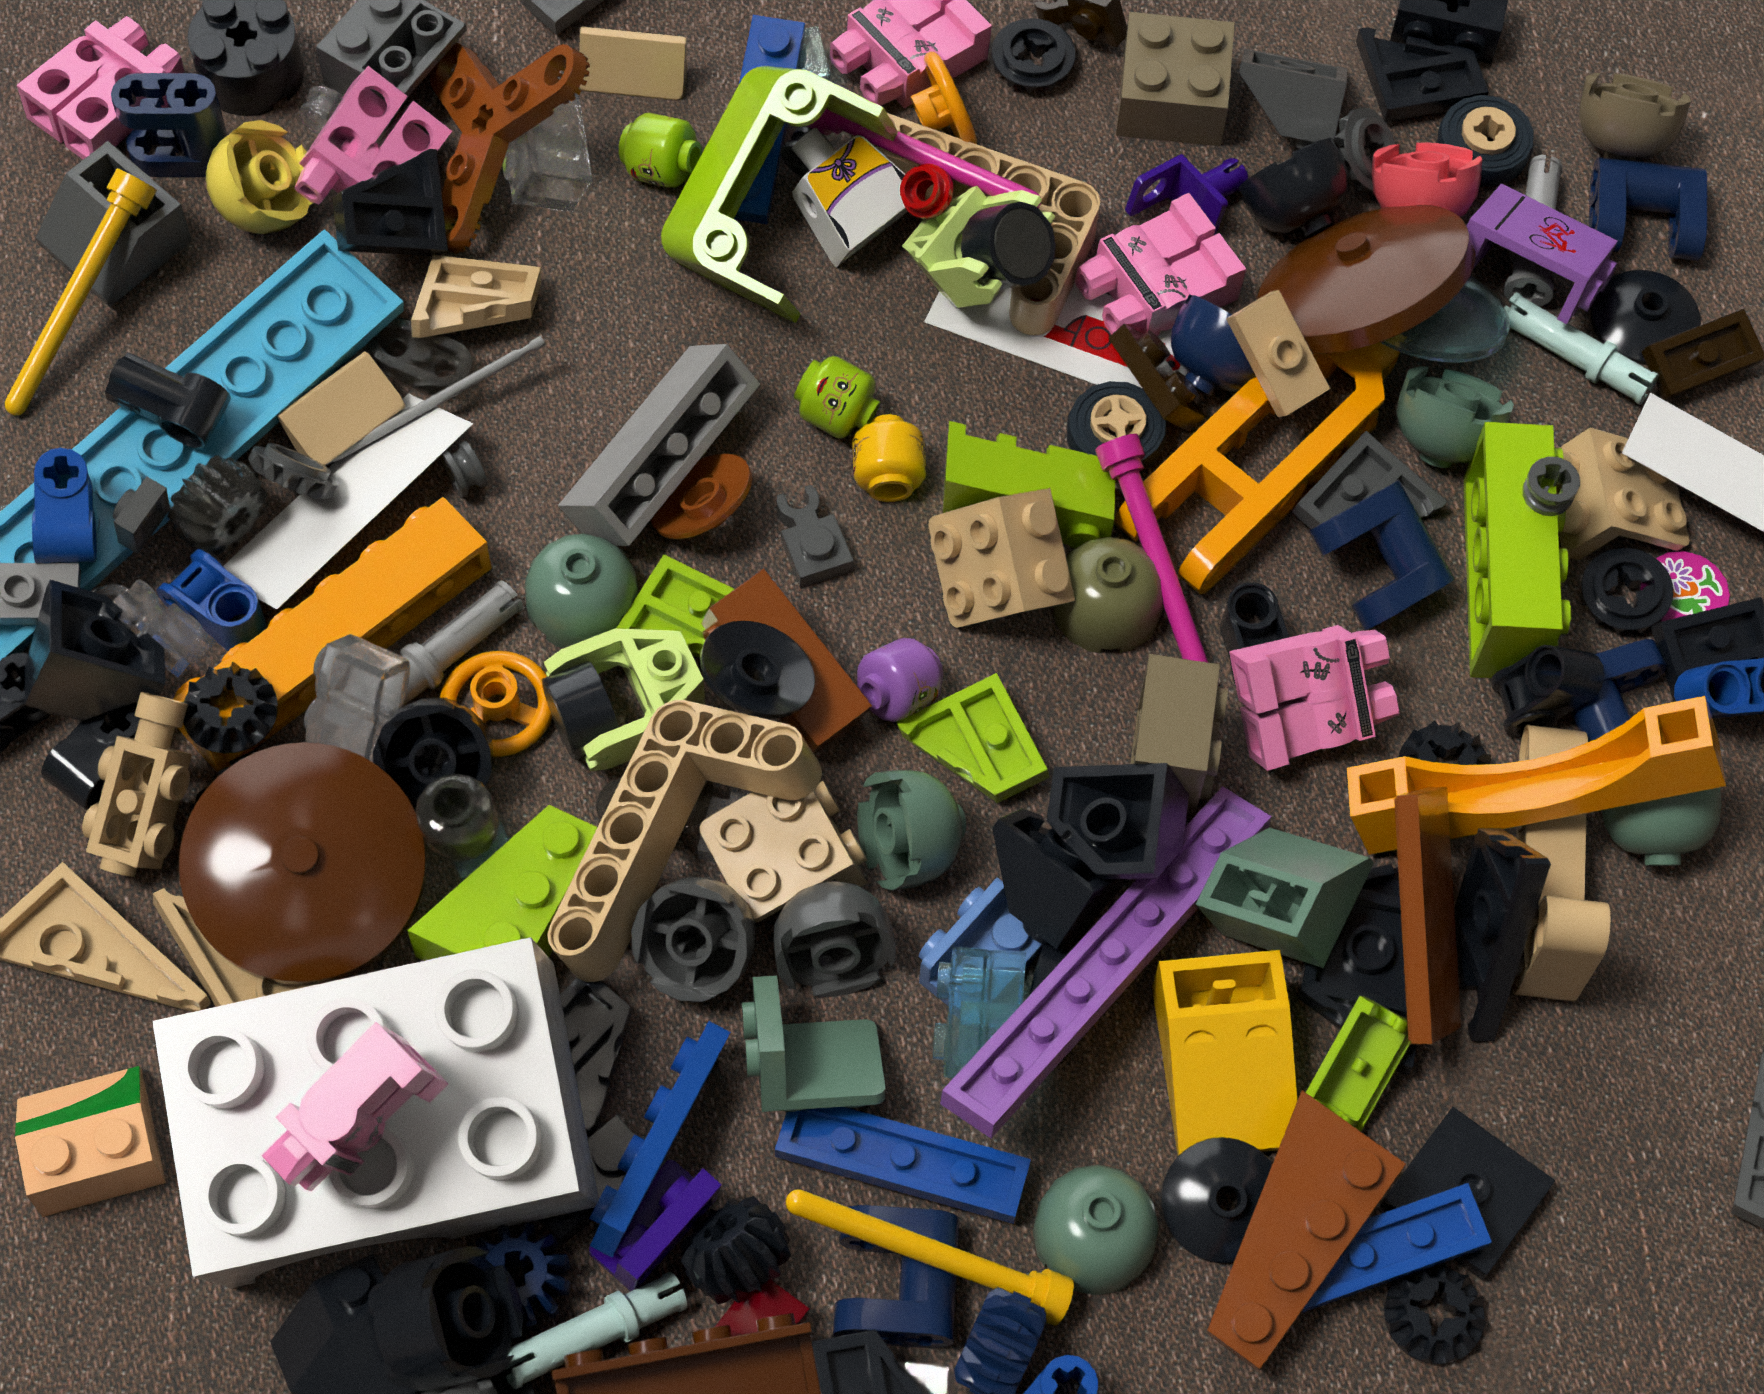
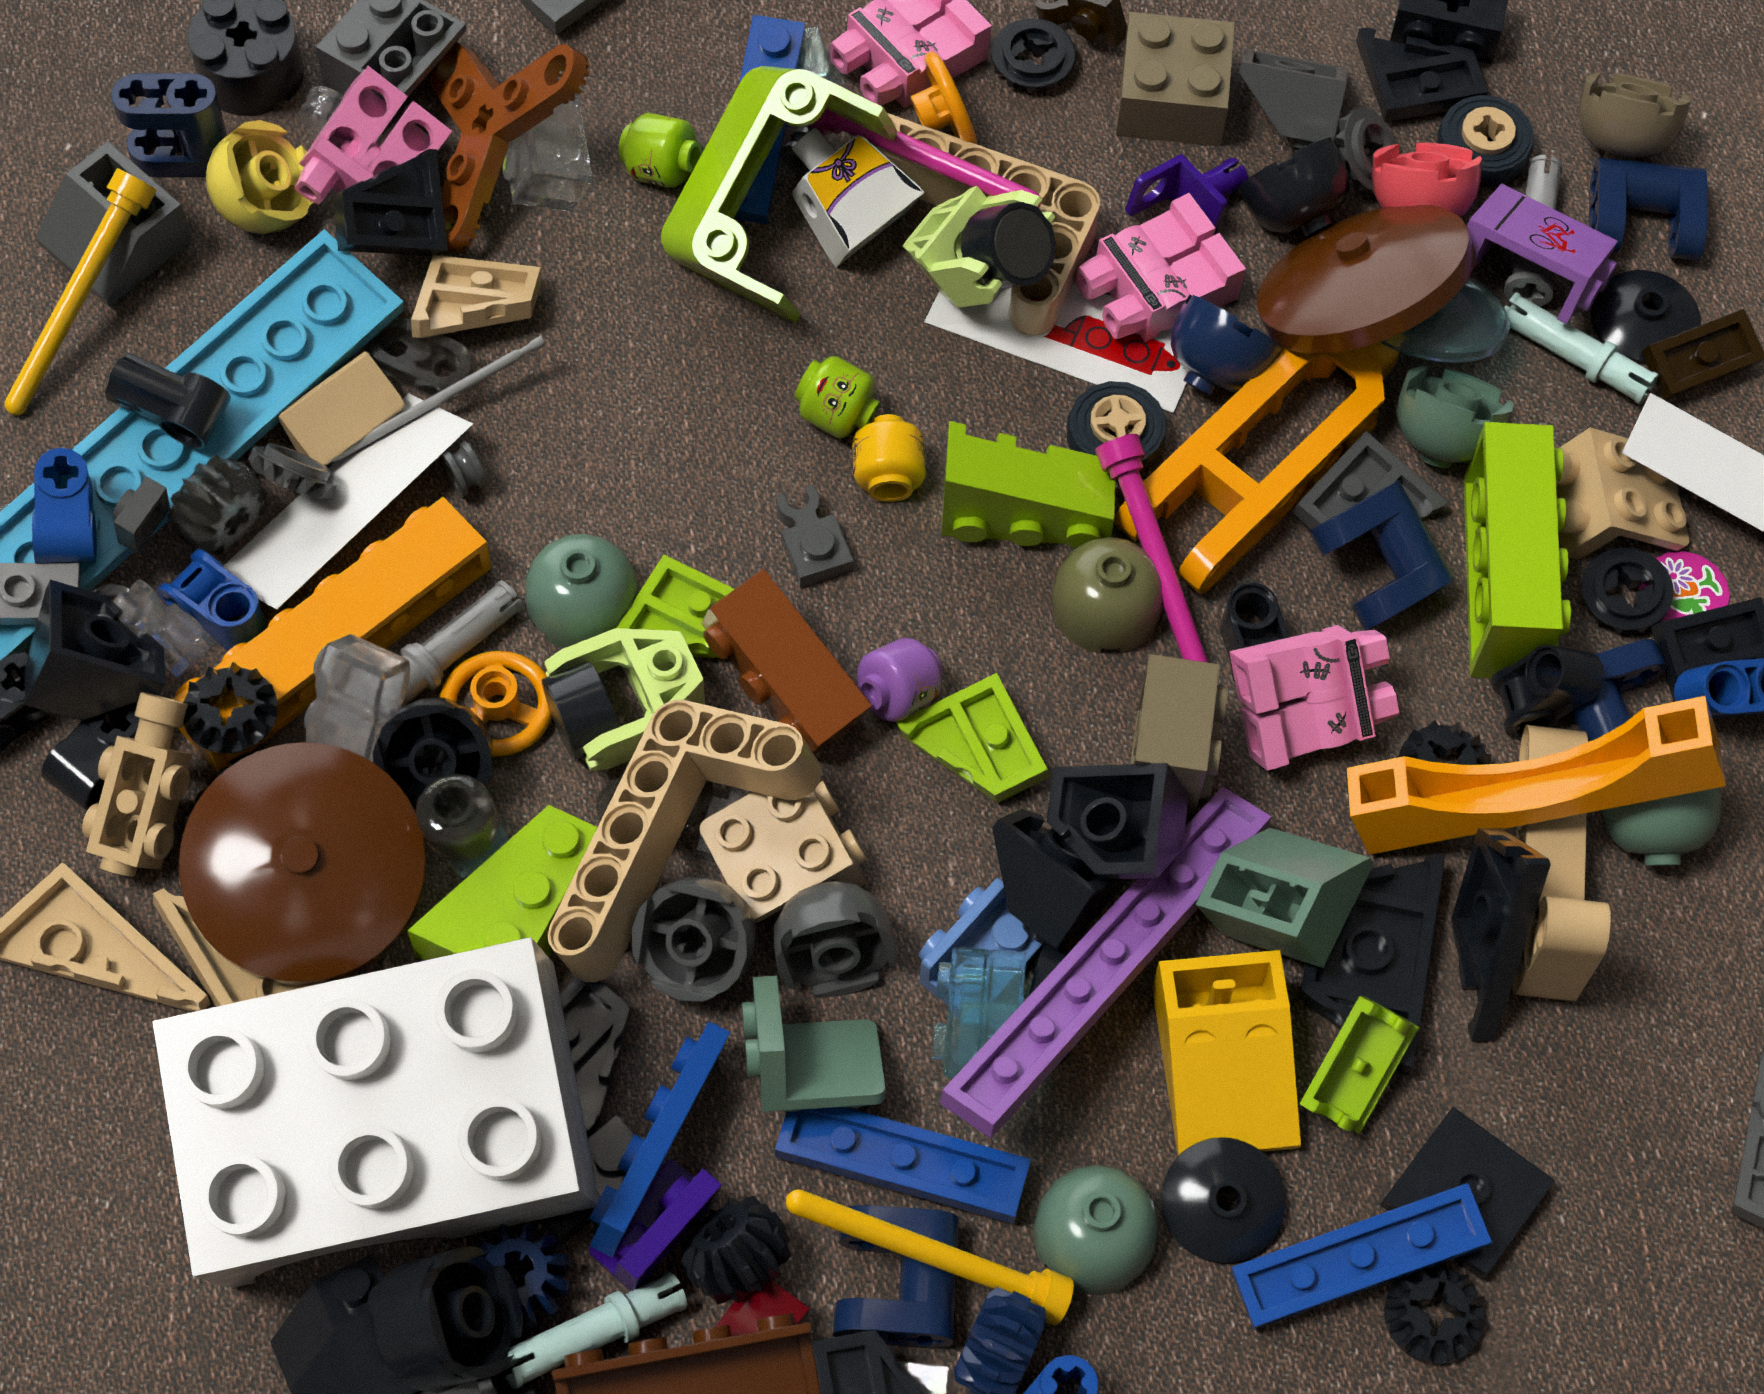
light nougat slope [15,1066,166,1217] -> none
bright pink hips [17,16,184,160] -> none
bright pink hips [262,1022,448,1192] -> none
light grey brick [558,344,760,546] -> none
tan slope [579,27,688,100] -> none
dark orange dish [650,454,753,539] -> none
black dish [700,621,815,719] -> none
sand green cylinder [857,770,966,891] -> none
red plate [900,164,954,219] -> none
tan bracket [928,488,1075,628] -> none
dark brown plate [1108,324,1205,431] -> none
dark orange wing [1207,1090,1406,1372] -> none
tan plate [1226,290,1330,417] -> none
dark orange tile [1394,787,1461,1044] -> none
dark grey bush [1523,456,1580,516] -> none

